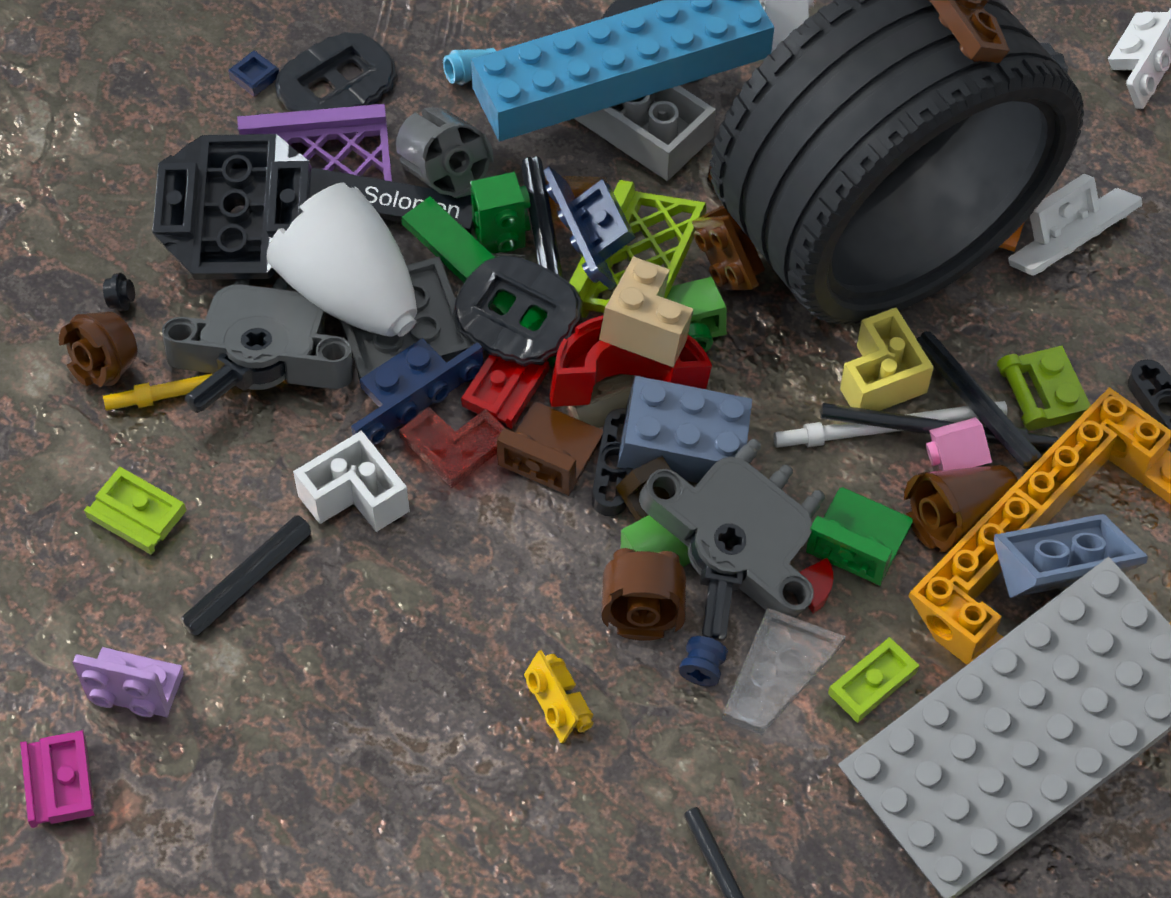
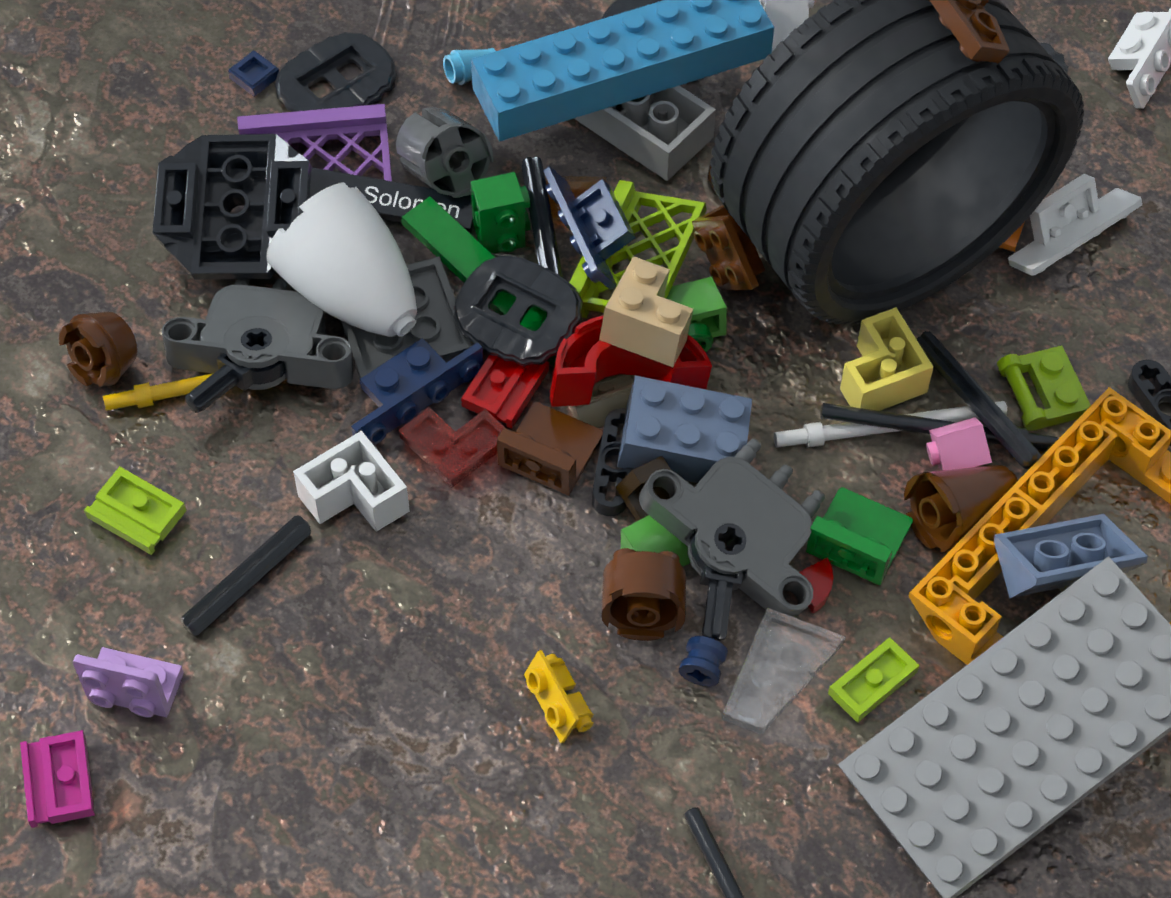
black plate [103,273,135,311] -> none

